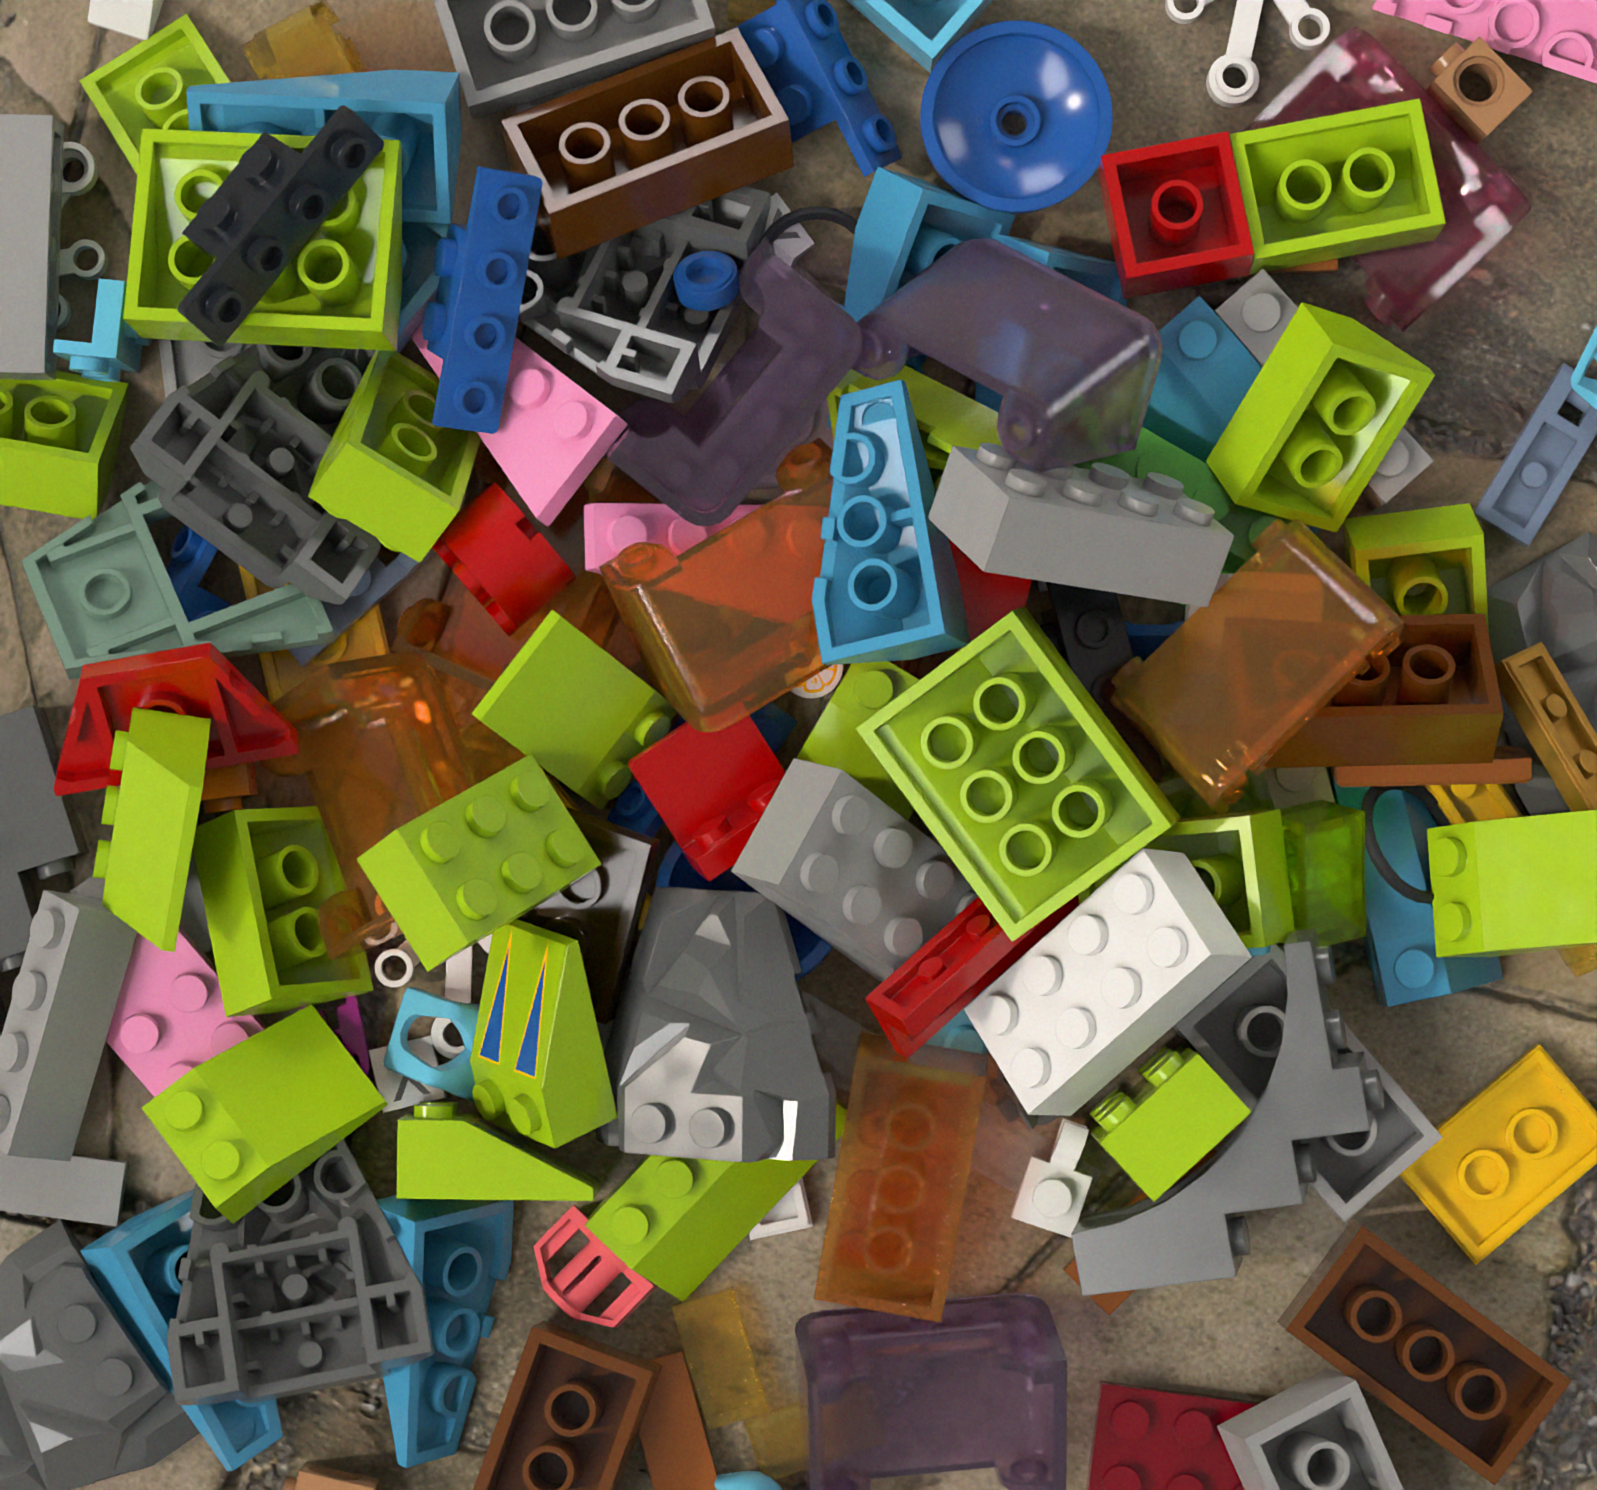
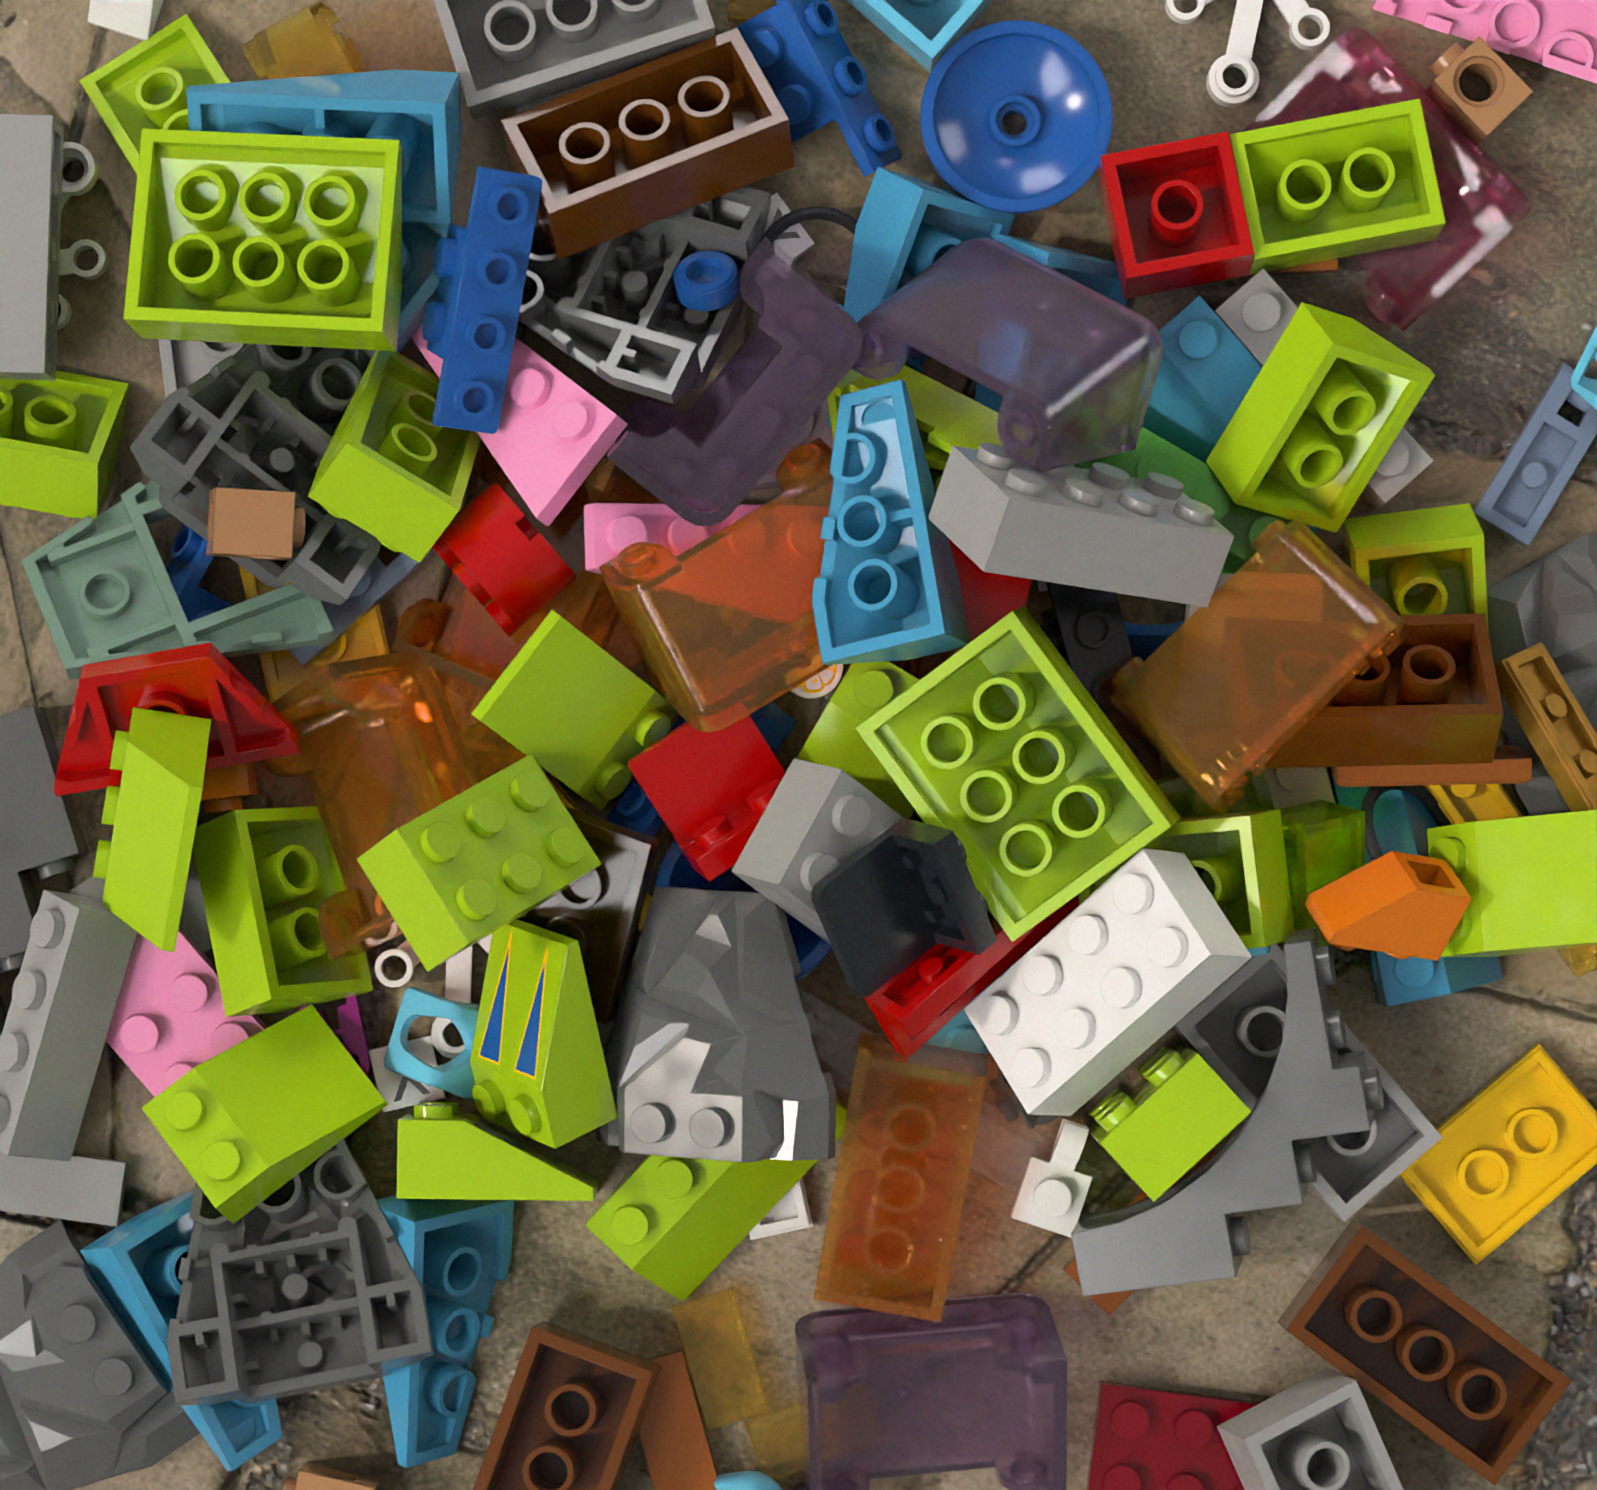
medium azure bracket [53,278,153,382] -> none
black bracket [177,105,384,346] -> none
coral piece [533,1205,658,1328] -> none
none -> medium nougat brick [206,487,305,560]
none -> black bracket [811,818,997,997]
none -> orange slope [1304,851,1472,961]

